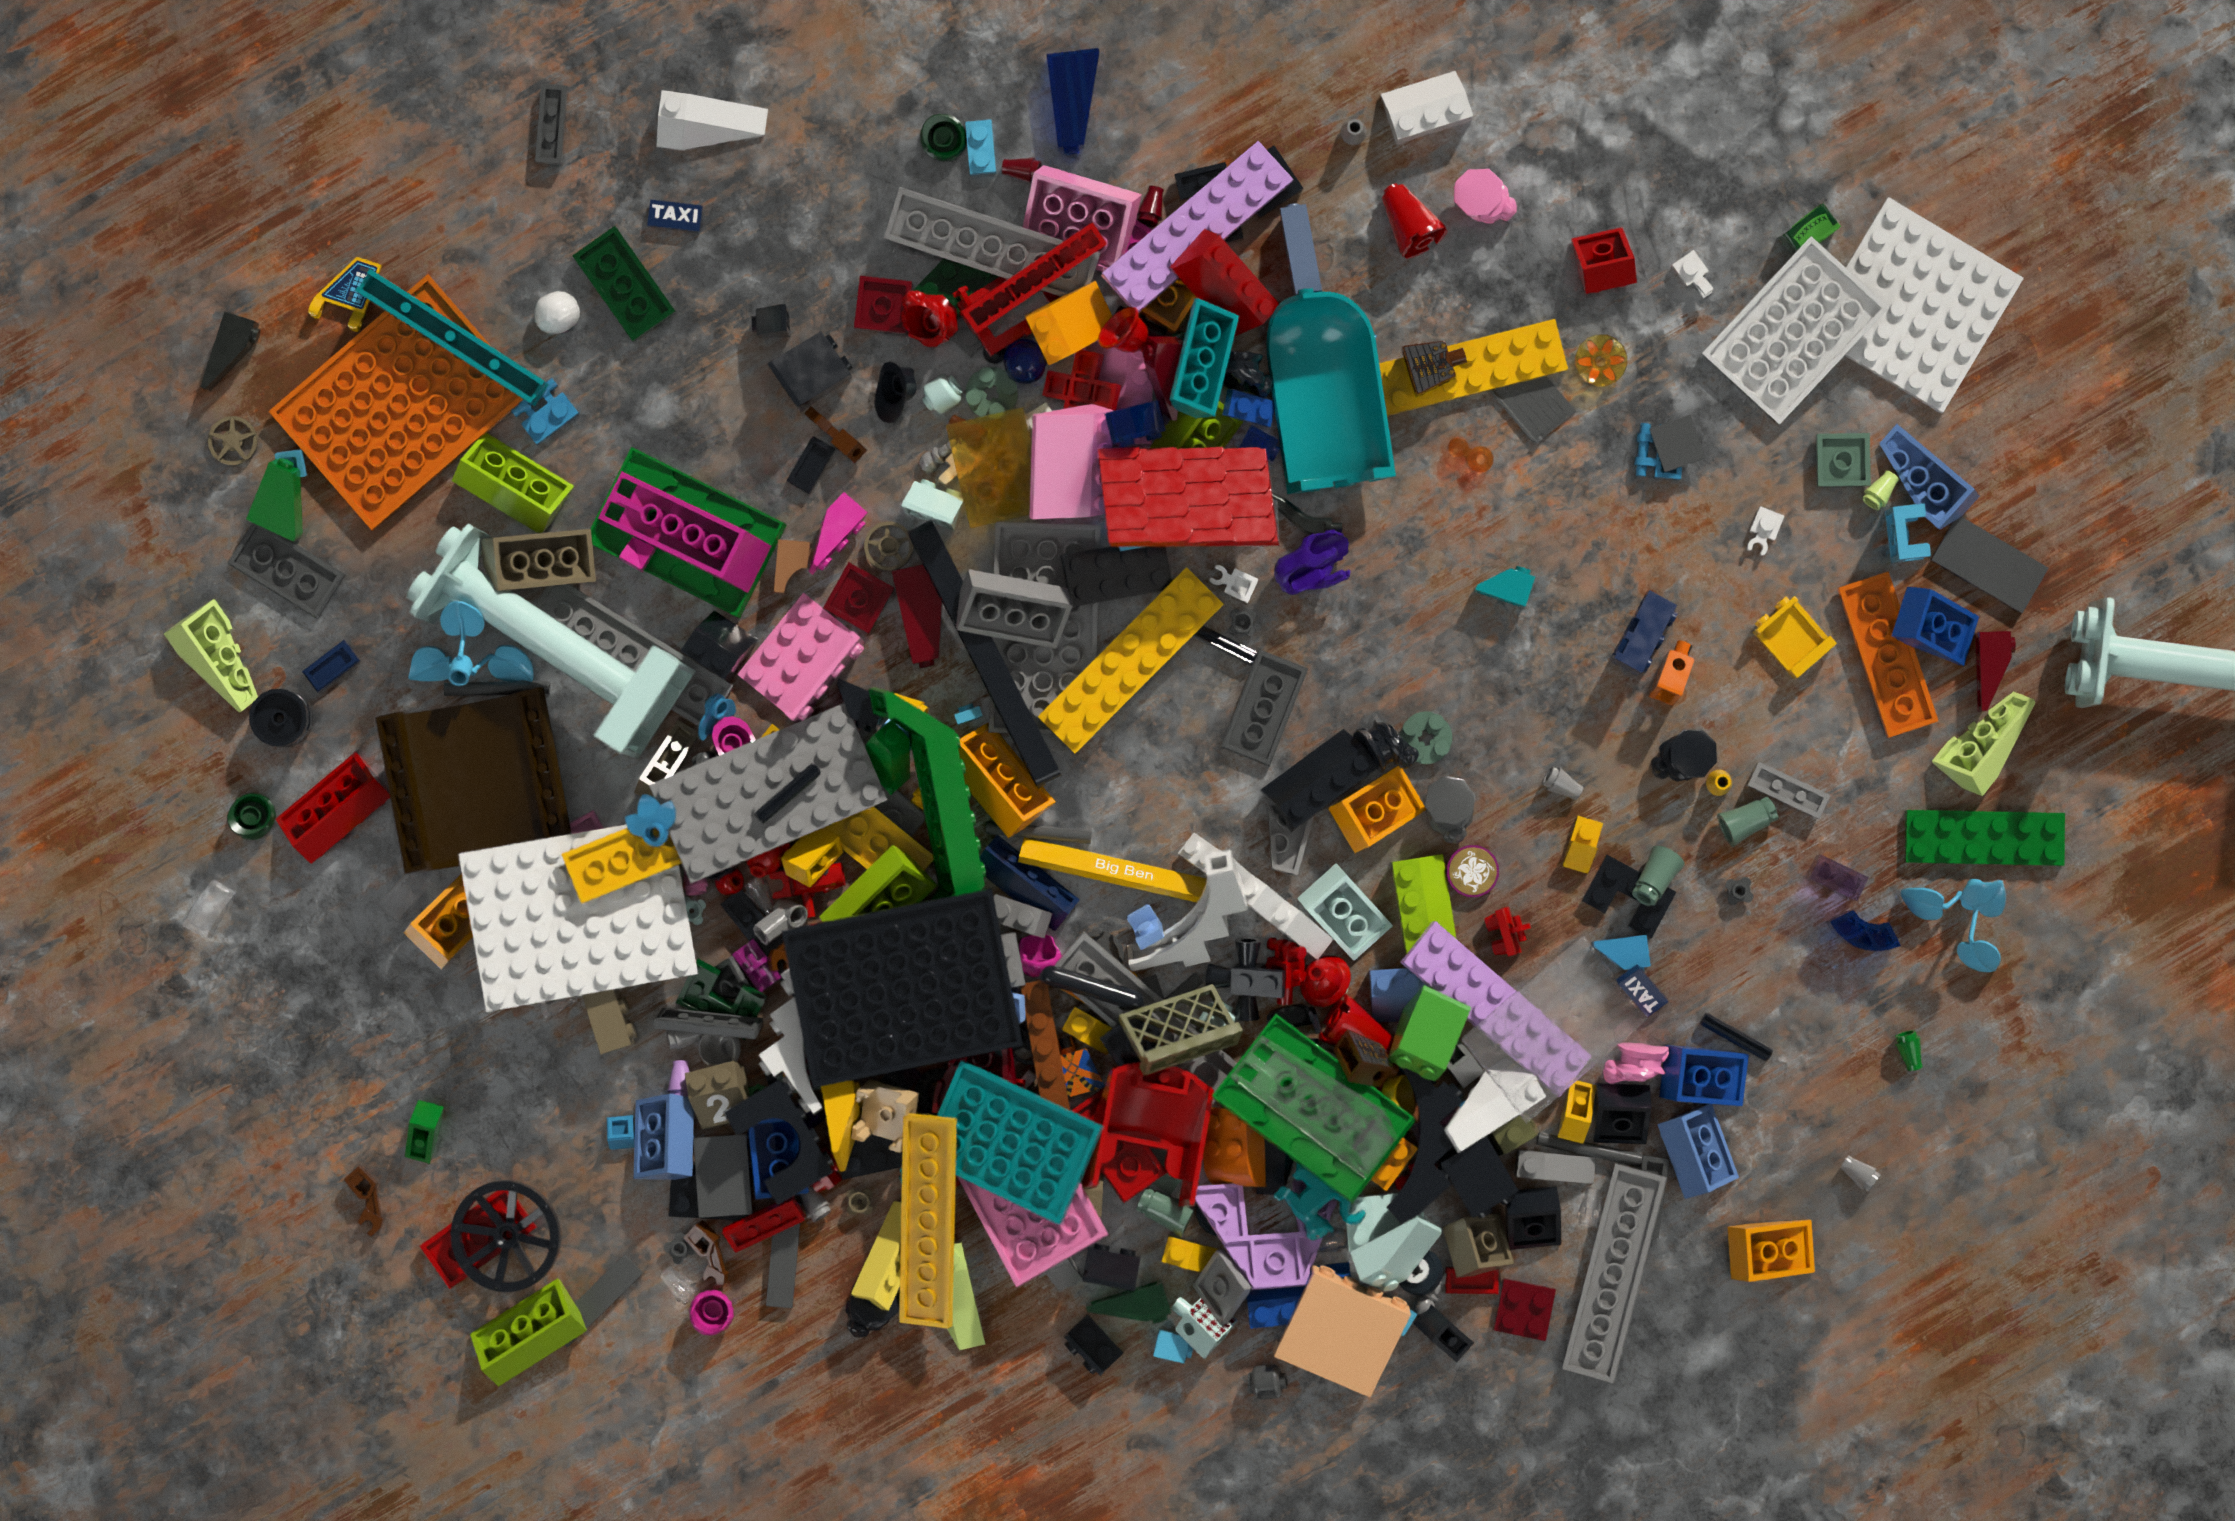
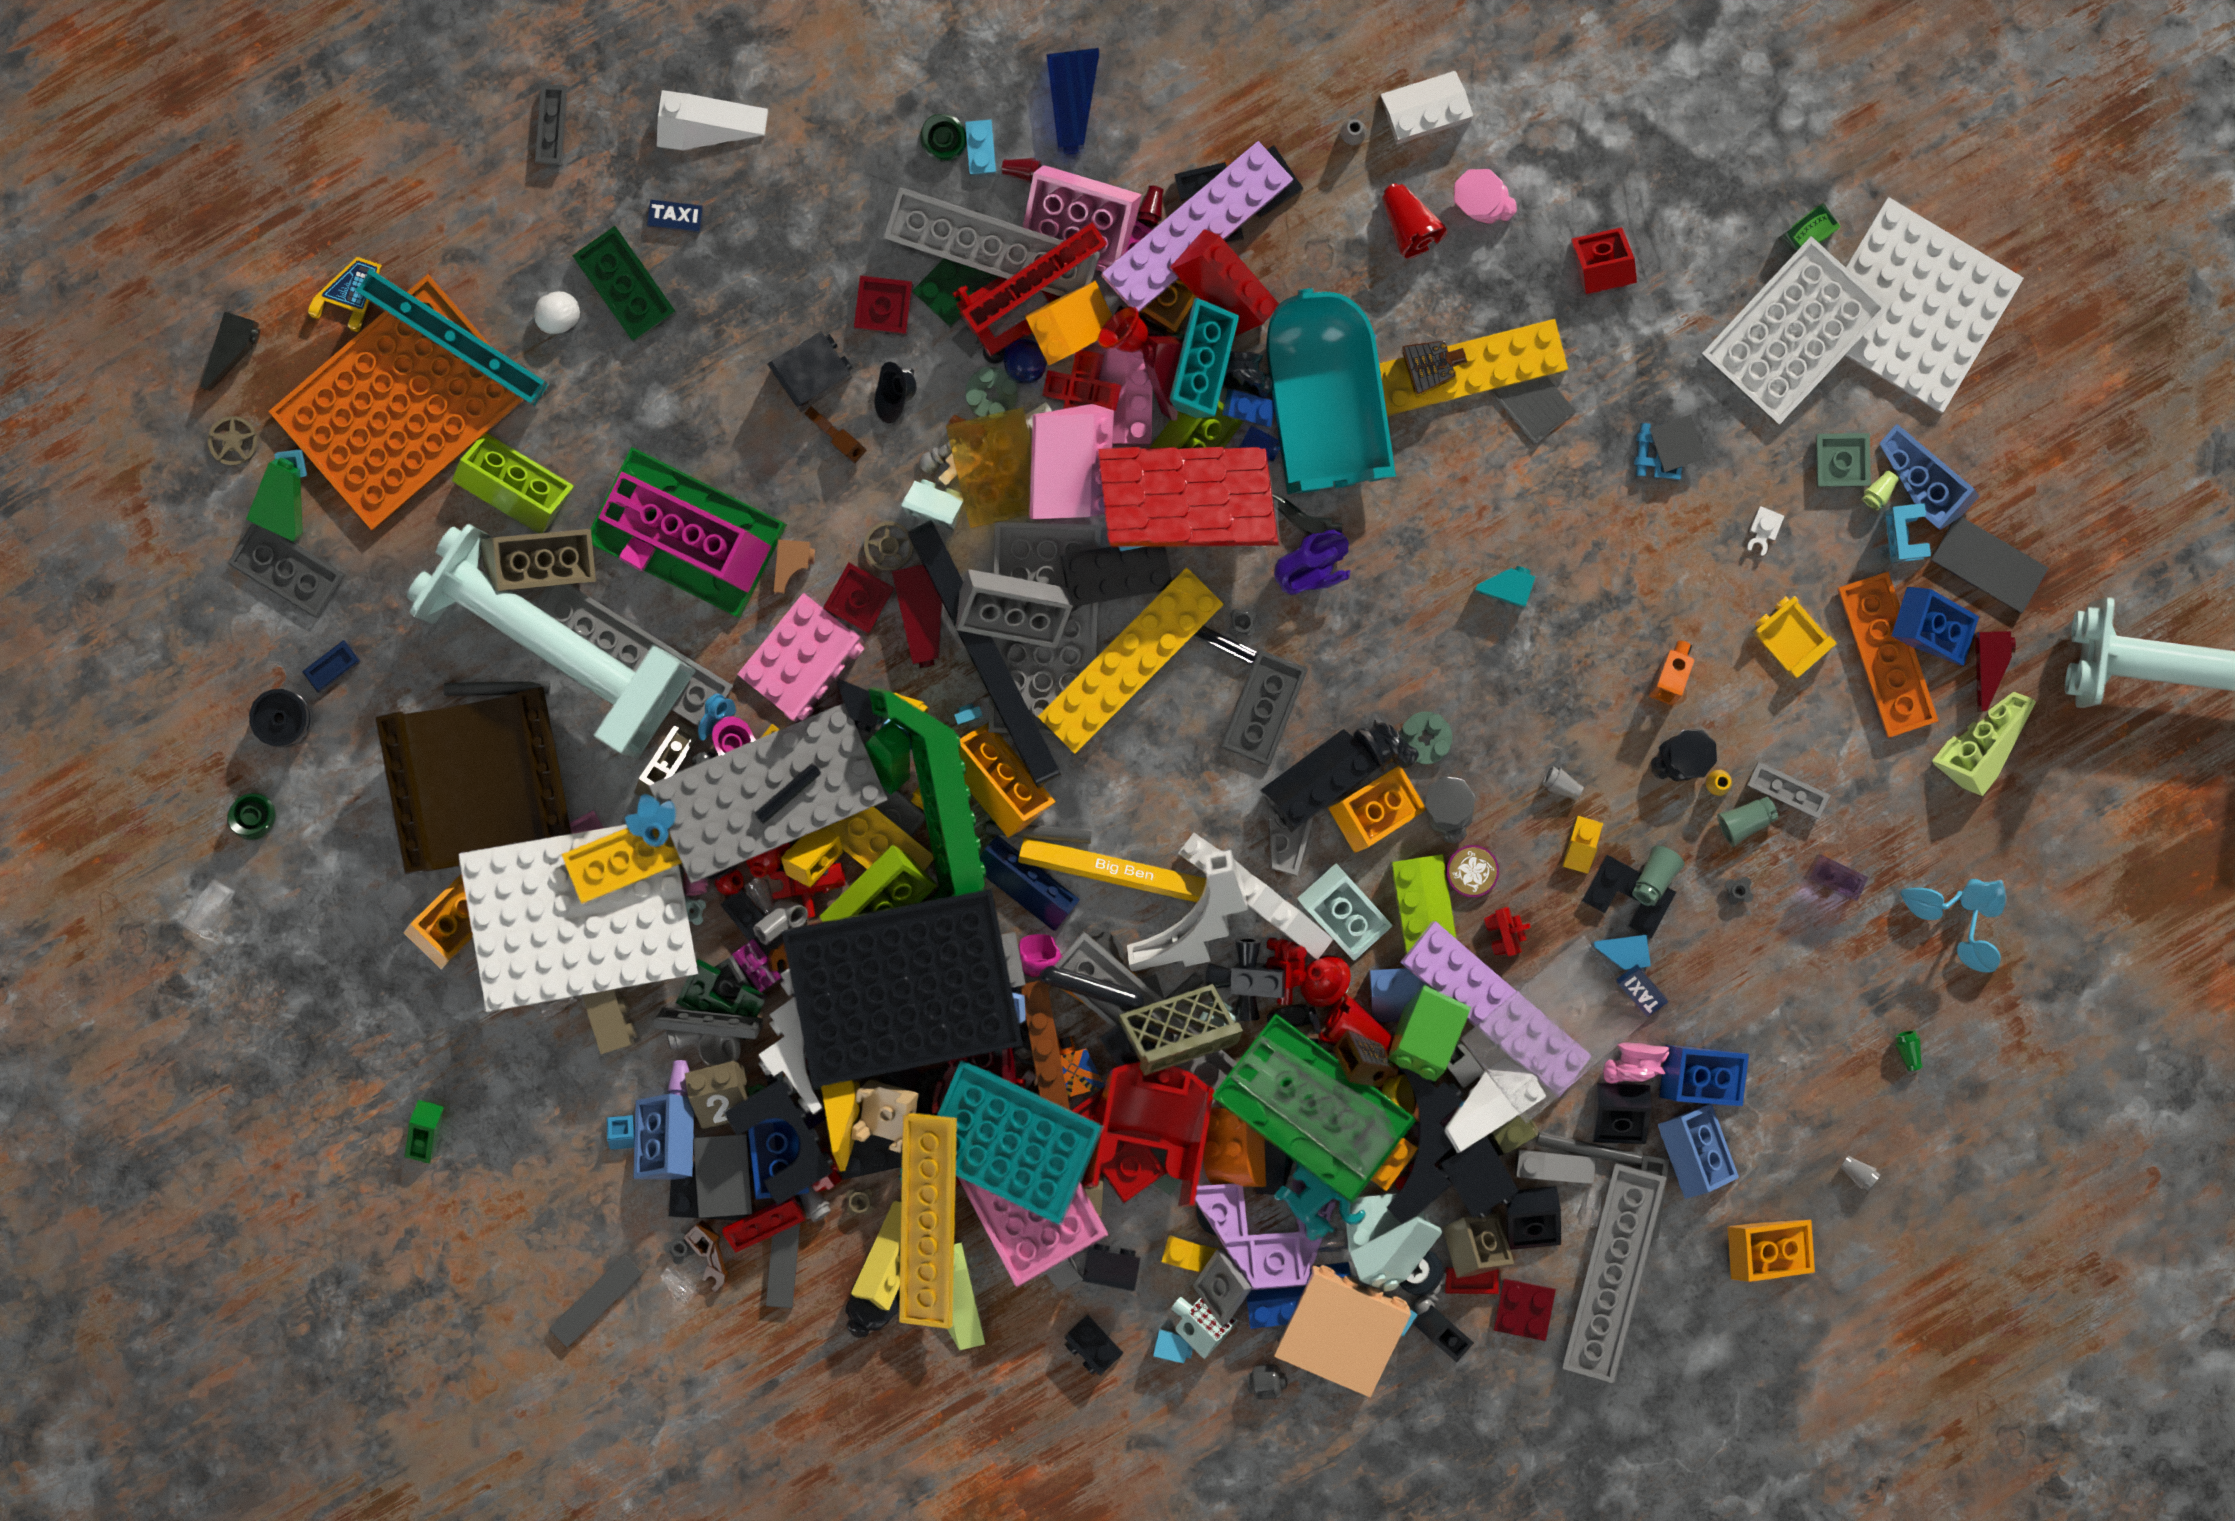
yellowish green wedge [164,599,258,712] -> none
red slope [276,751,390,864] -> none
reddish brown piece [344,1165,384,1237] -> none
medium azure plant [408,601,534,686] -> none
red plate [420,1190,537,1289] -> none
black wheel [451,1180,561,1292] -> none
lime slope [470,1278,587,1387] -> none
dark azure plate [511,378,579,445] -> none
black slope [680,610,758,683] -> none
dark pink hair [689,1290,734,1336] -> none
black slope [751,304,790,338] -> none
black tile [786,436,836,495] -> none
dark pink slope [809,492,868,575] -> none
red piece [901,291,958,347] -> none
light aqua head [922,374,963,413] -> none
light grey brick [994,894,1053,938] -> none
yellow slope [1061,1006,1112,1055] -> none
clear green slope [1086,1279,1172,1324] -> none
clear blue brick [1104,400,1167,448] -> none
light blue bracket [1127,904,1164,950] -> none
sand green plant [1136,1187,1197,1238] -> none
white plate [1209,565,1259,604] -> none
sand blue slope [1280,203,1322,296] -> none
clear orange plate [1448,436,1494,473] -> none
yellow slope [1558,1079,1596,1144] -> none
clear yellow dish [1575,334,1627,386] -> none
dark blue wedge [1609,590,1678,676] -> none
white plate [1671,250,1714,299] -> none
black axle [1700,1013,1773,1061] -> none
clear blue brick [1825,910,1901,951] -> none
green plate [1904,810,2065,866] -> none

